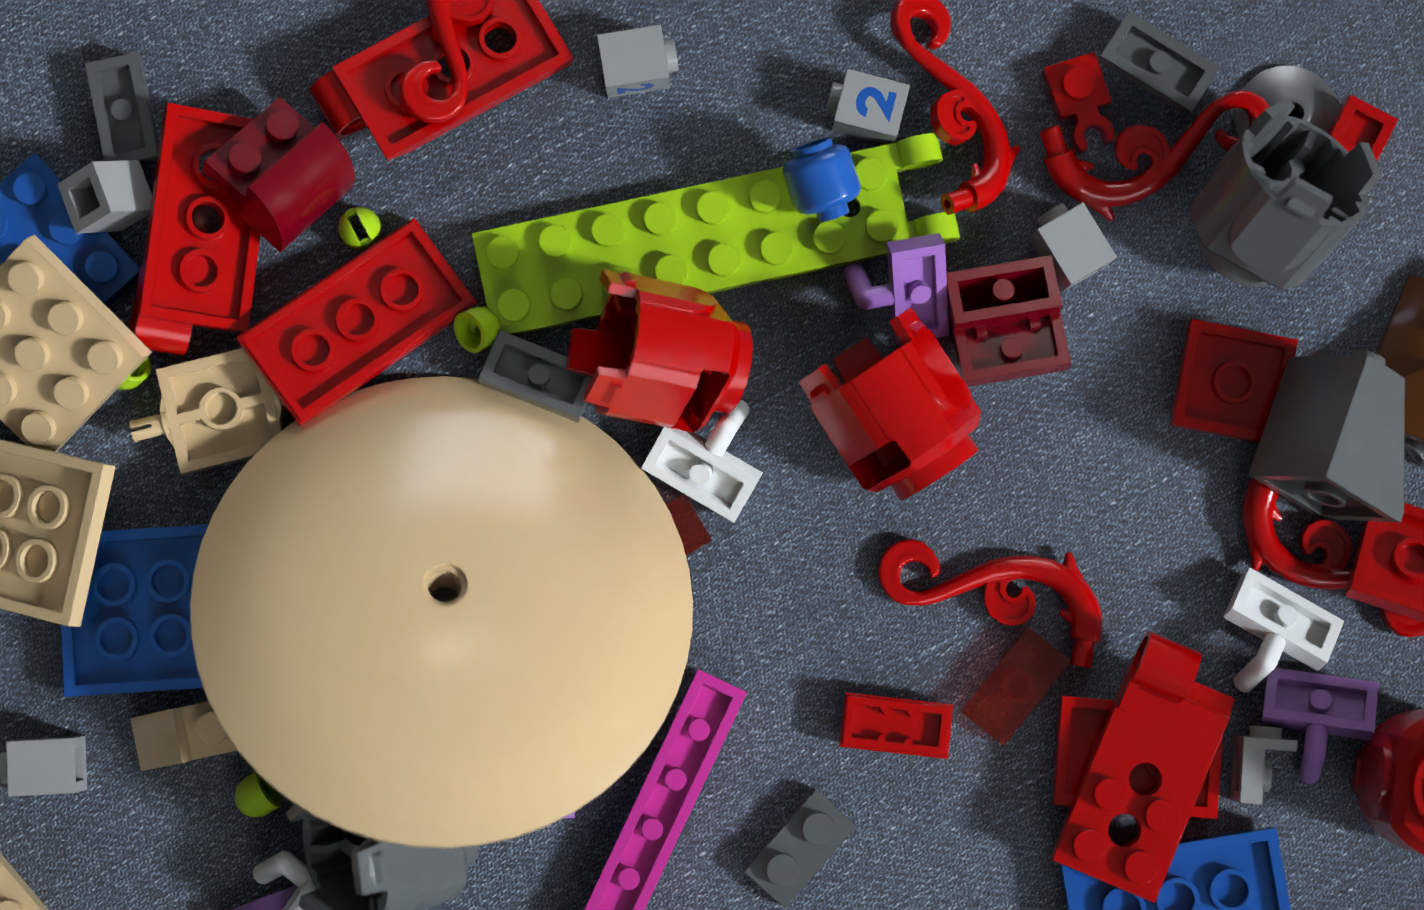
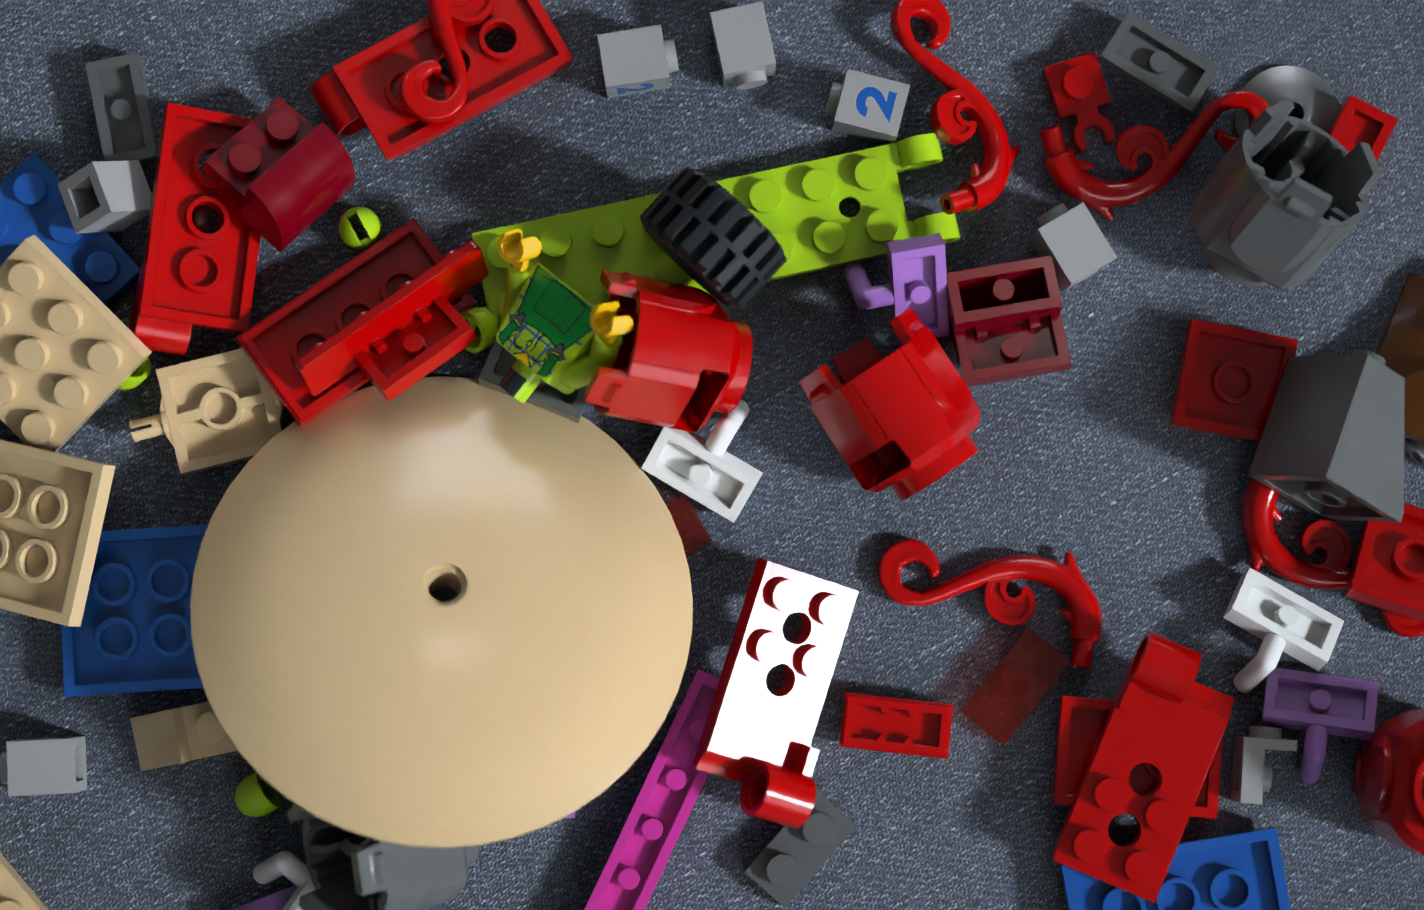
blue head [783,137,861,222] -> none
none -> red bracket [295,240,488,402]
none -> torso [496,228,634,404]
none -> black tyre [640,167,787,310]
none -> hinge [692,558,859,828]
none -> light grey brick [710,1,776,90]

